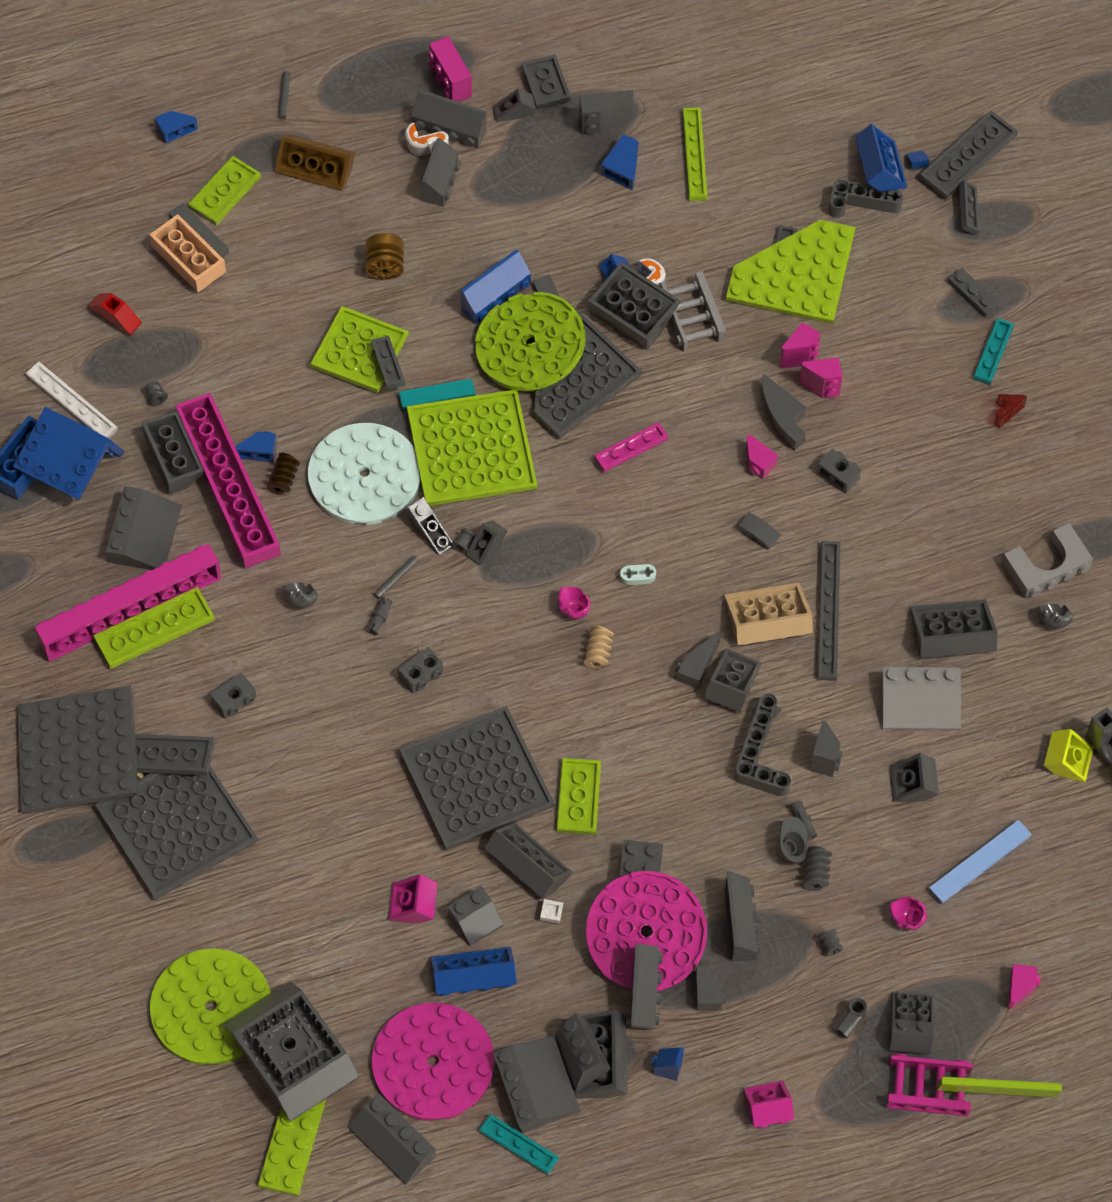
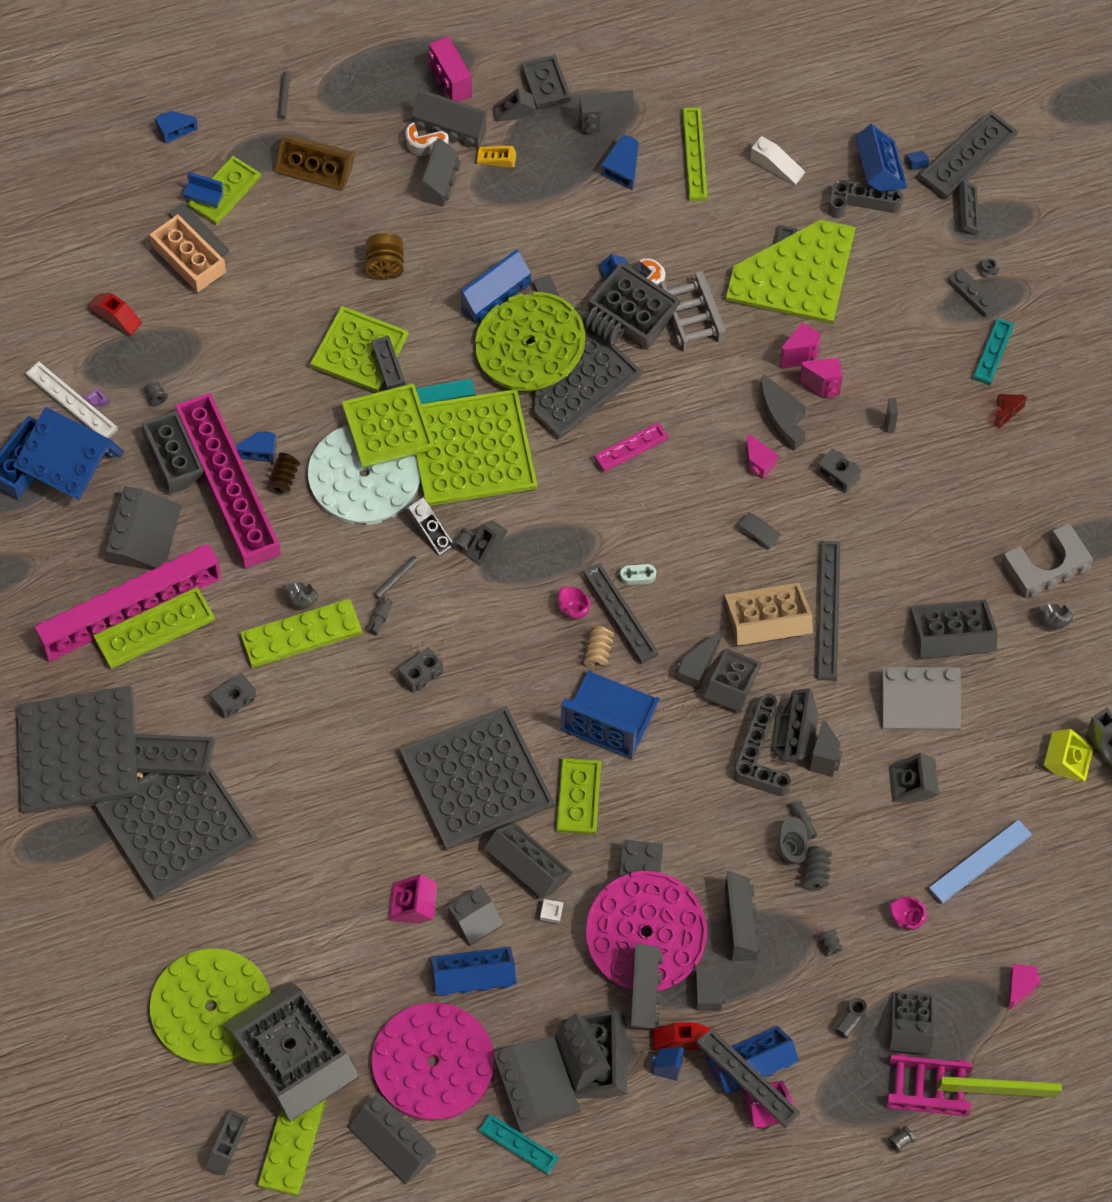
none -> medium lavender tile [83,388,109,407]
none -> blue panel [183,172,224,208]
none -> dark grey slope [205,1110,249,1176]
none -> lime plate [240,598,362,668]
none -> lime plate [342,383,435,468]
none -> yellow slope [476,146,516,168]
none -> blue bracket [560,670,660,759]
none -> dark grey plate [583,563,658,664]
none -> dark grey piece [584,306,625,345]
none -> red slope [653,1022,714,1050]
none -> dark grey plate [697,1028,800,1128]
none -> blue slope [705,1026,799,1094]
none -> white slope [750,136,805,186]
none -> dark grey wedge [772,688,819,762]
none -> dark grey tile [885,398,898,433]
none -> dark grey bush [888,1126,915,1153]
none -> dark grey plate [978,258,999,277]

